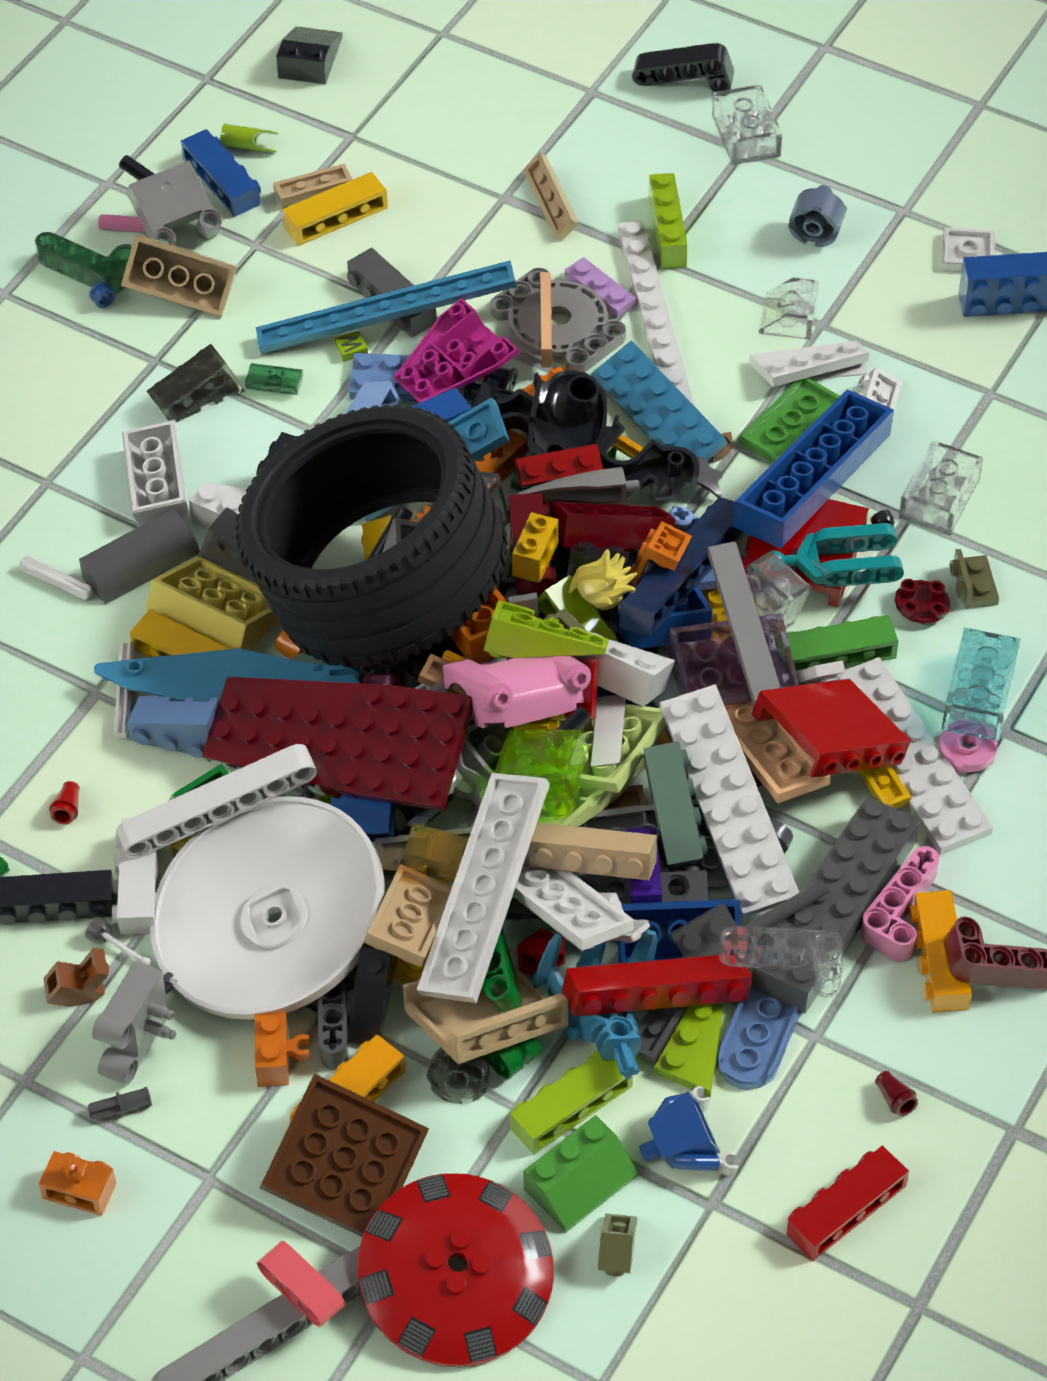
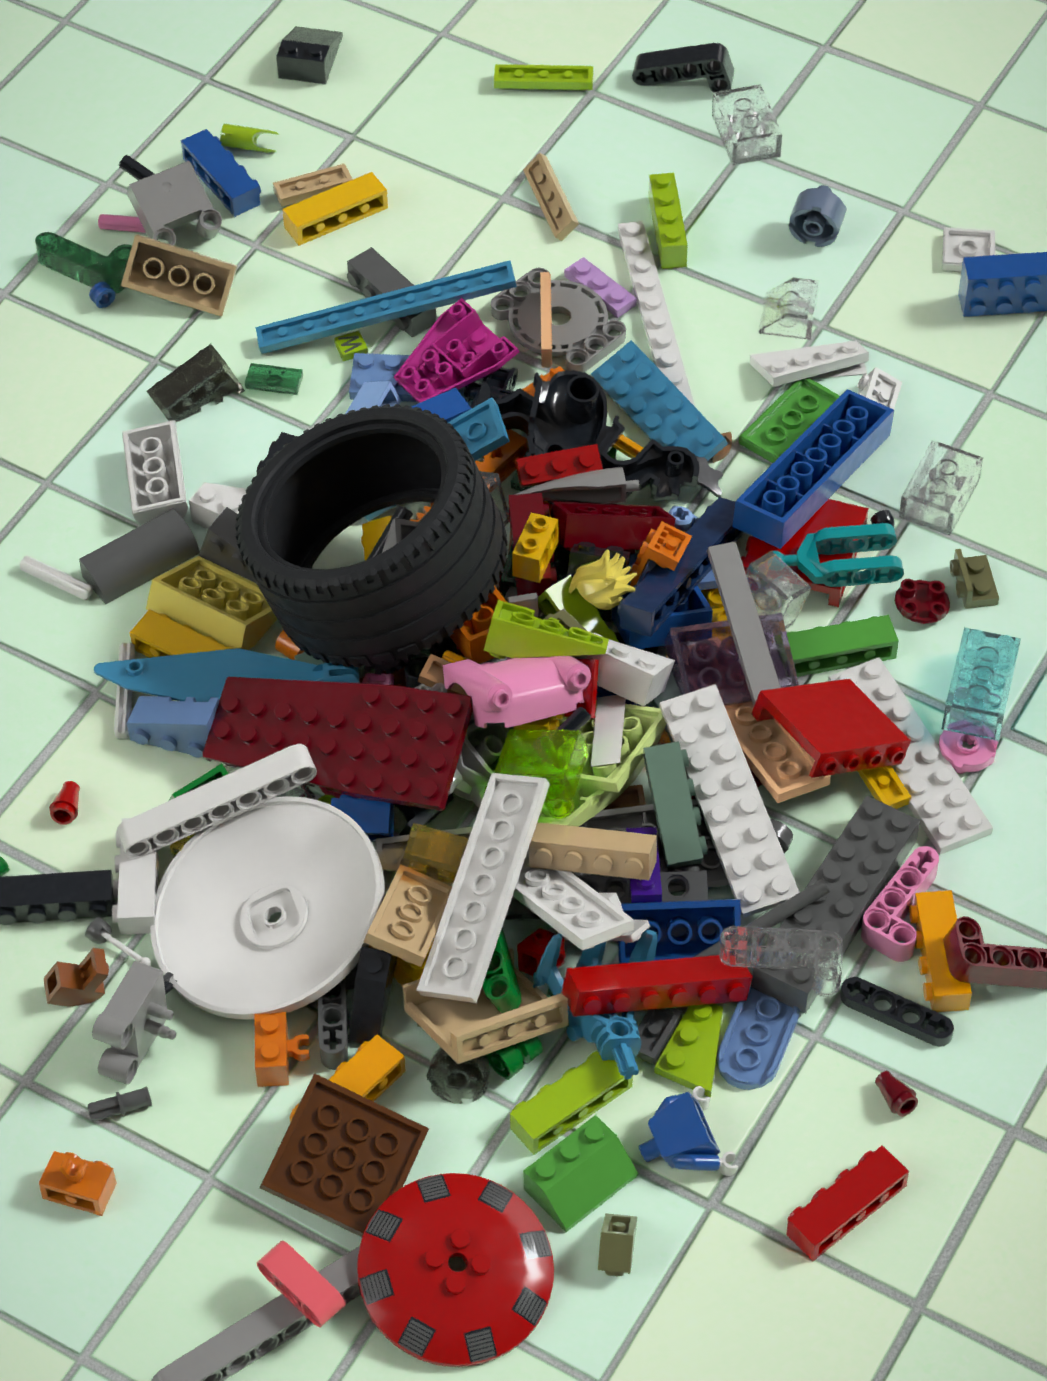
dark grey plate [670,902,739,958] -> none
white wing [778,661,845,688] -> none
none -> lime plate [494,64,593,90]
none -> black beam [840,977,954,1047]

